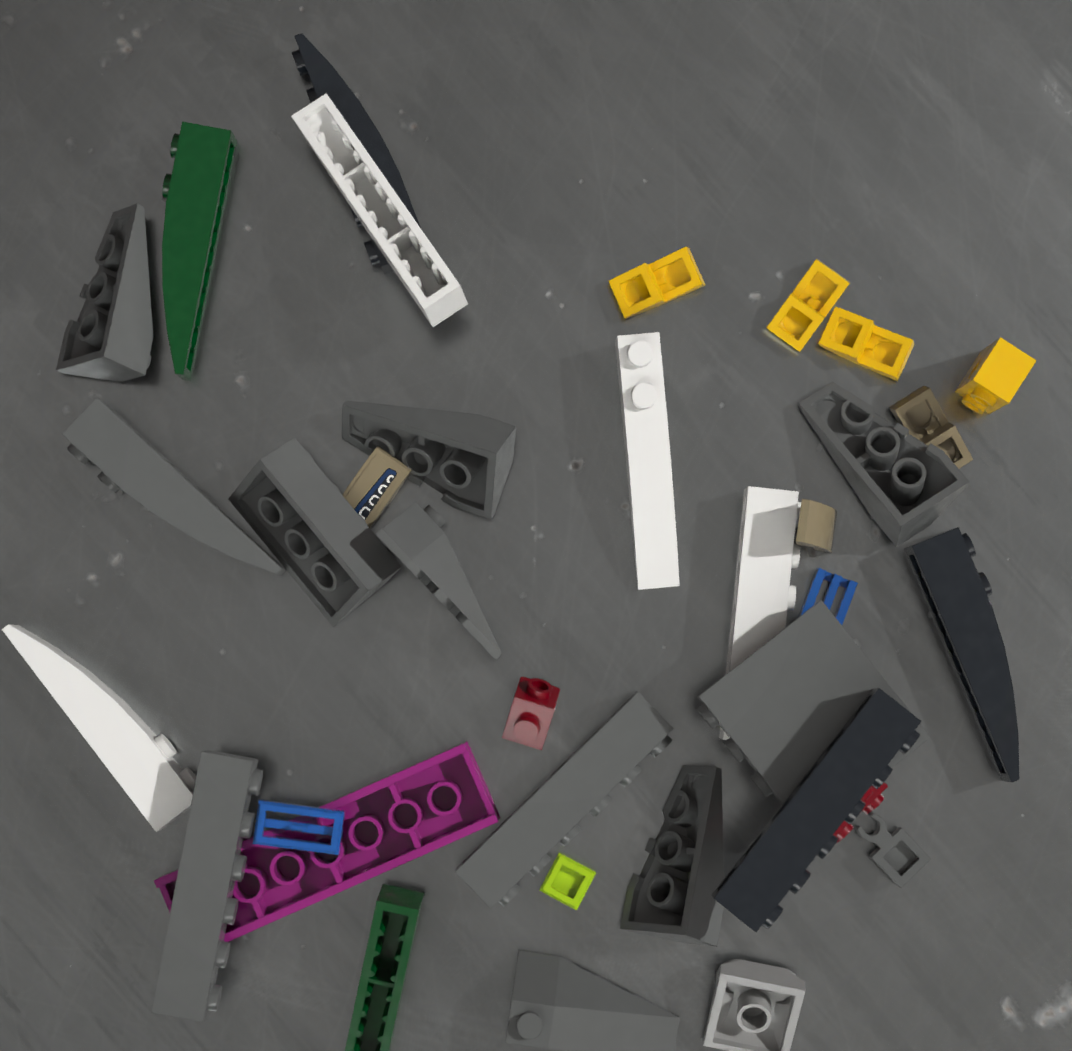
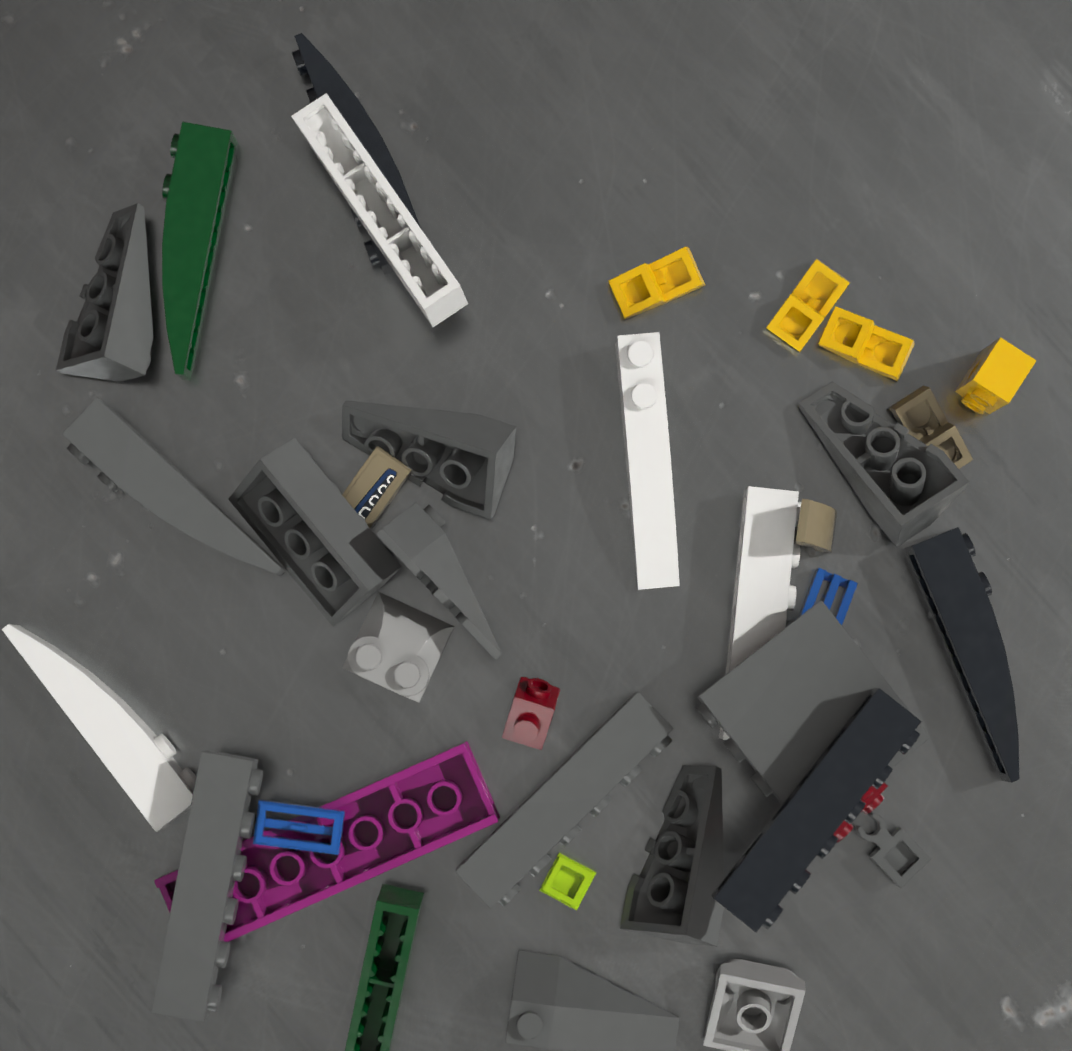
none -> light grey slope [343,592,455,703]

